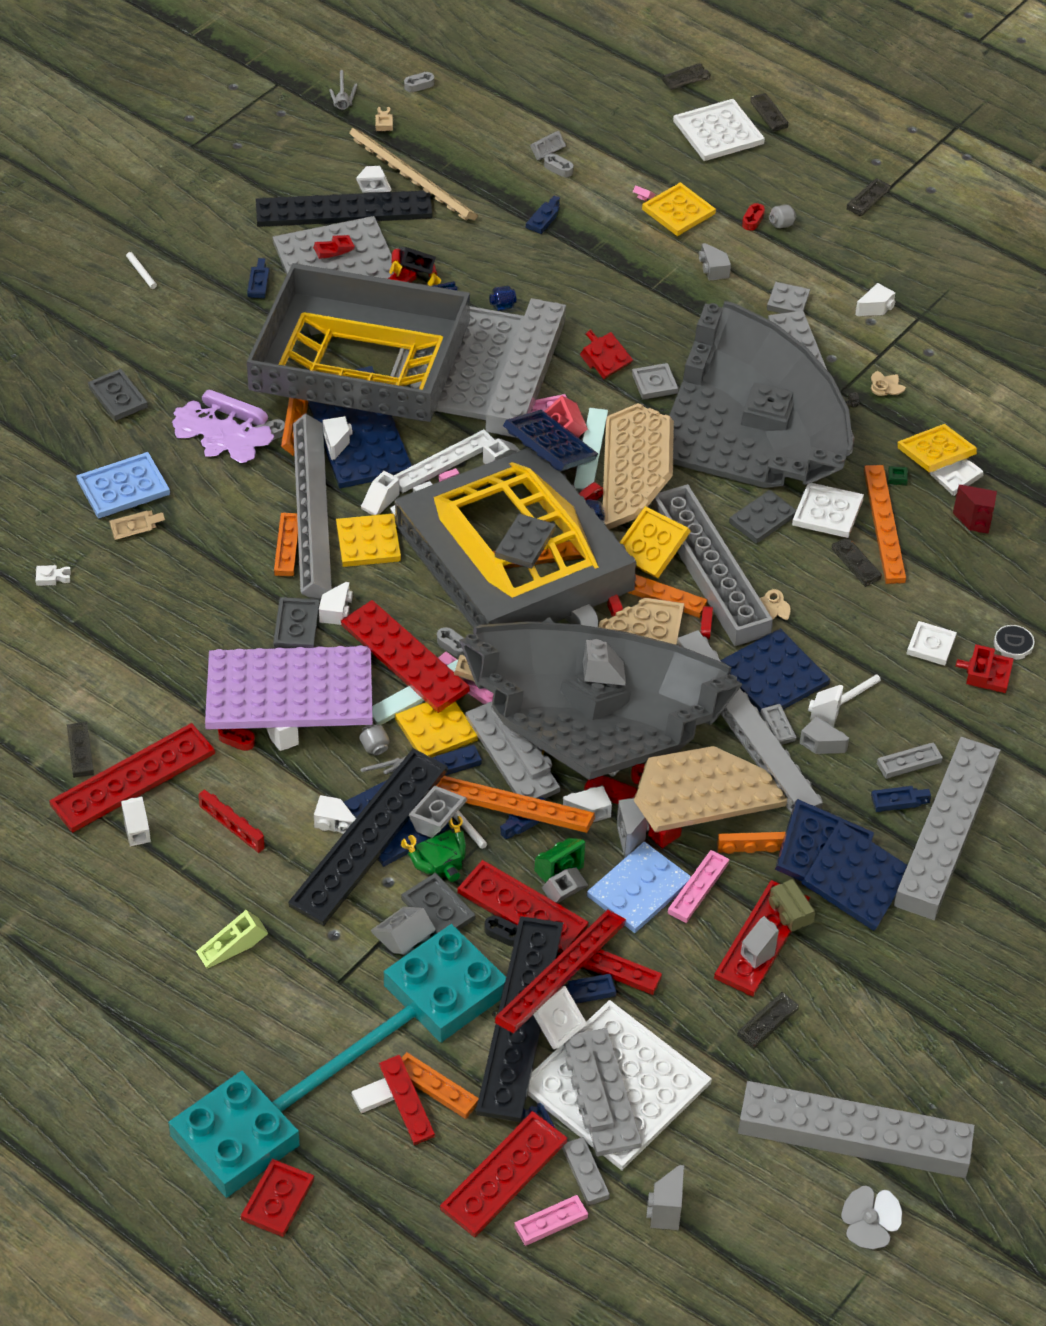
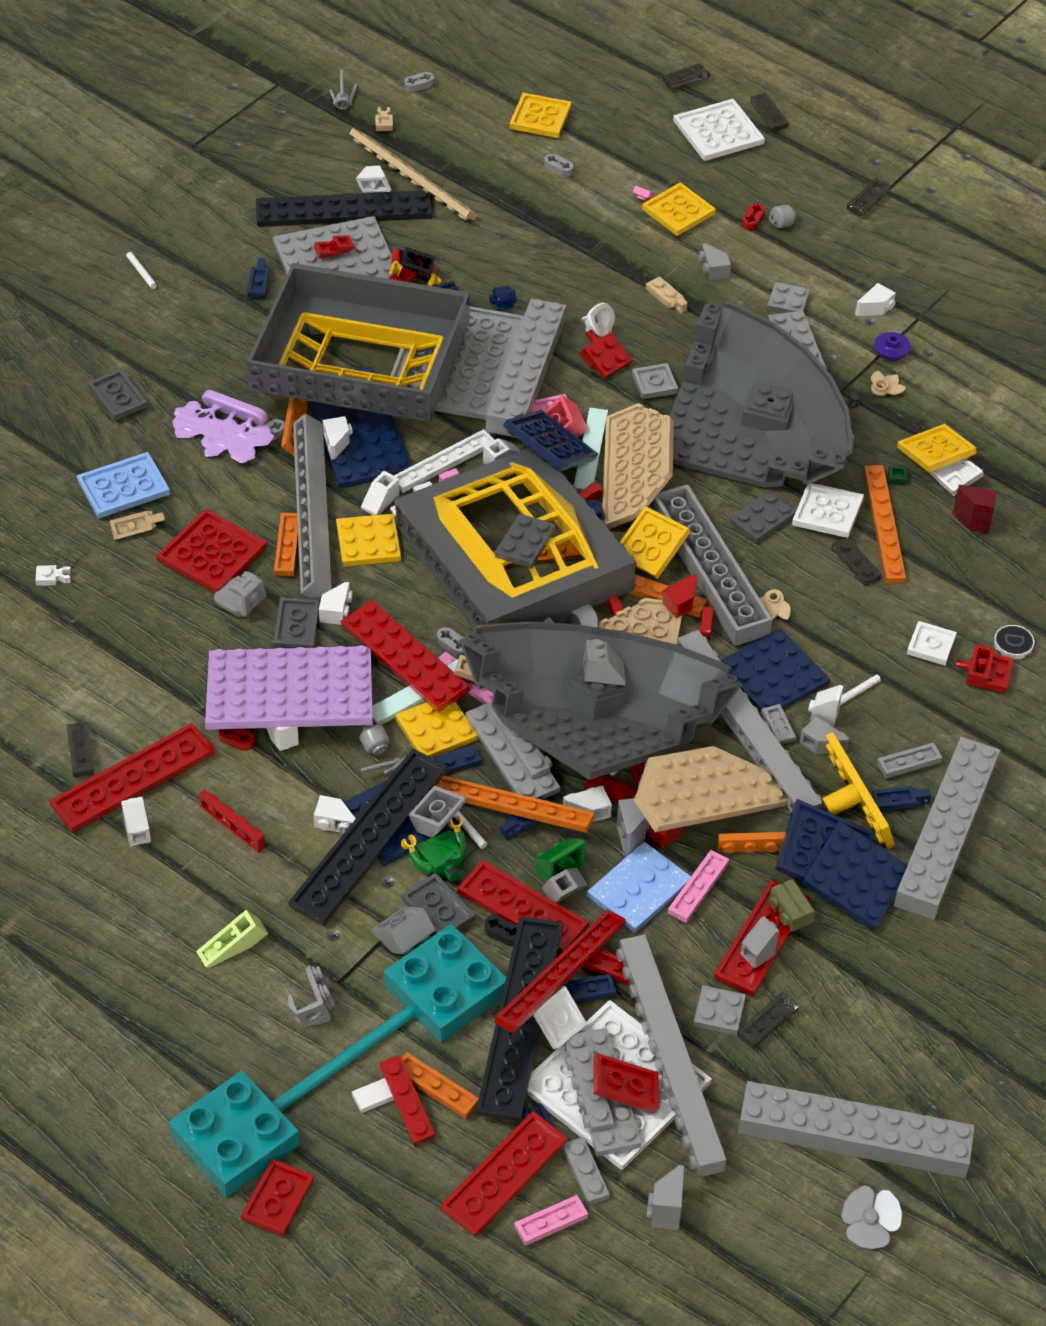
dark blue hinge [526,195,560,234] -> none
light grey plate [530,130,566,160] -> none
none -> red plate [156,509,267,593]
none -> light grey piece [214,571,267,617]
none -> light grey piece [288,965,336,1028]
none -> yellow plate [509,93,571,138]
none -> white helmet [581,303,615,337]
none -> red plate [593,1053,659,1114]
none -> light grey brick [616,935,726,1178]
none -> tan hinge [646,276,687,313]
none -> red slope [662,574,697,618]
none -> light grey plate [693,985,746,1036]
none -> yellow plate [822,732,895,850]
none -> dark purple piece [874,332,911,361]

